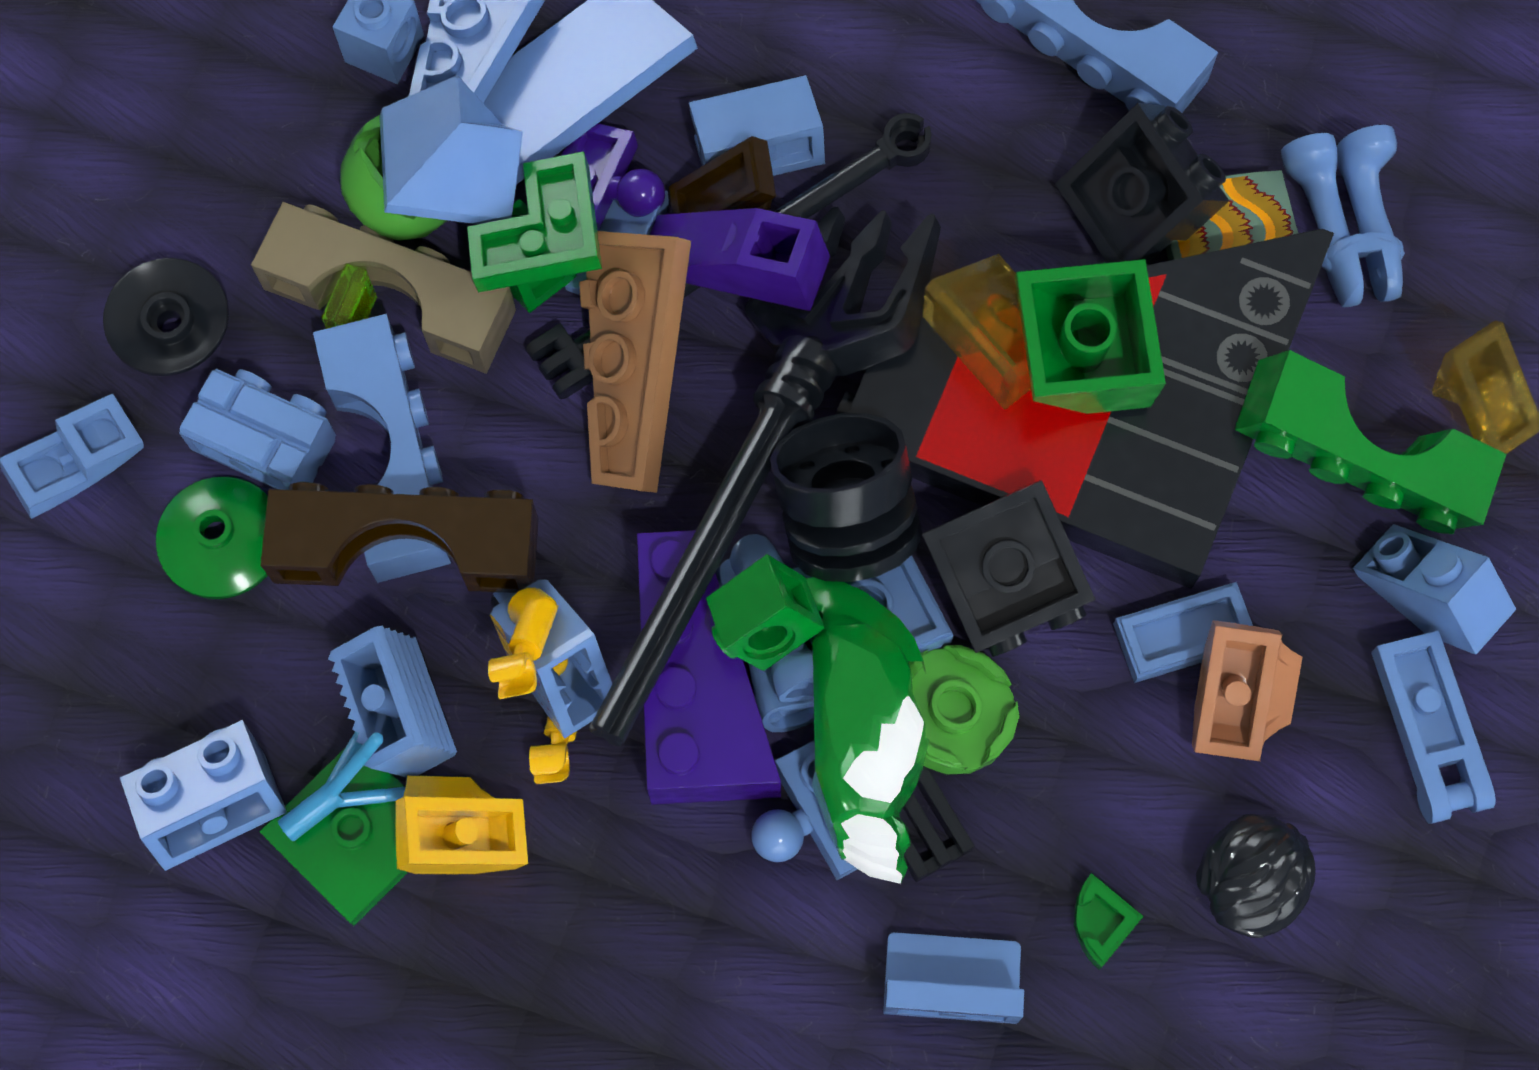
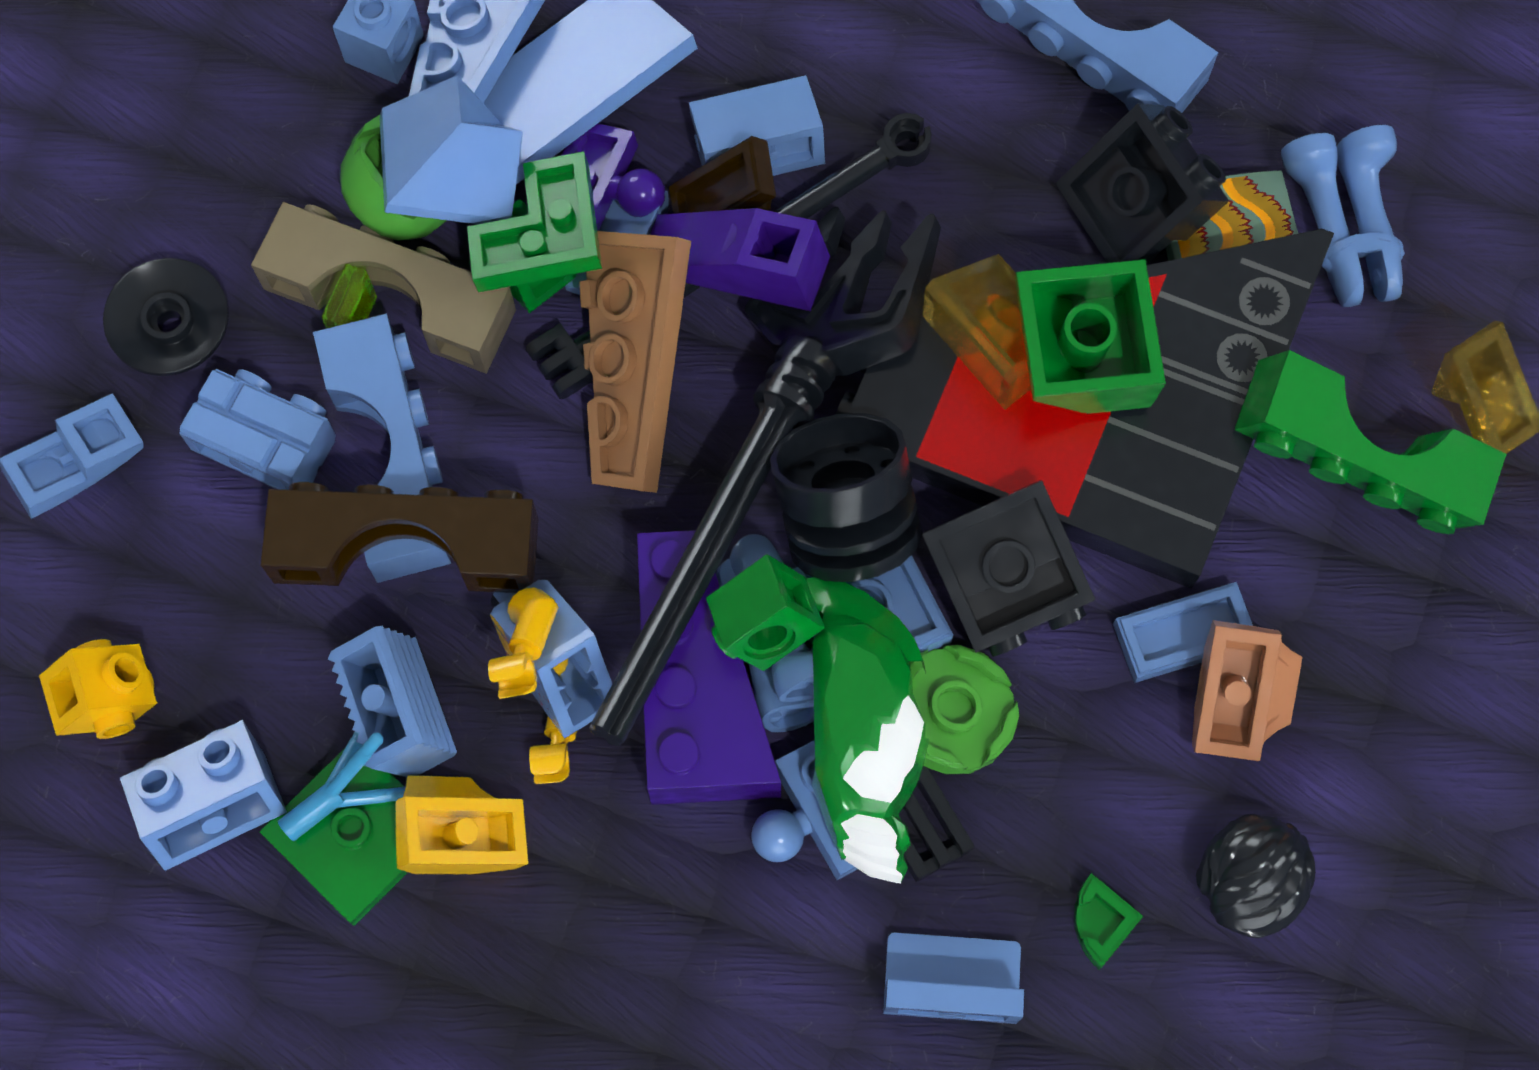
green dish [156,477,268,599] -> none
medium blue slope [1353,524,1516,655] -> none
medium blue plate [1371,630,1496,824] -> none
none -> yellow brick [39,639,157,739]

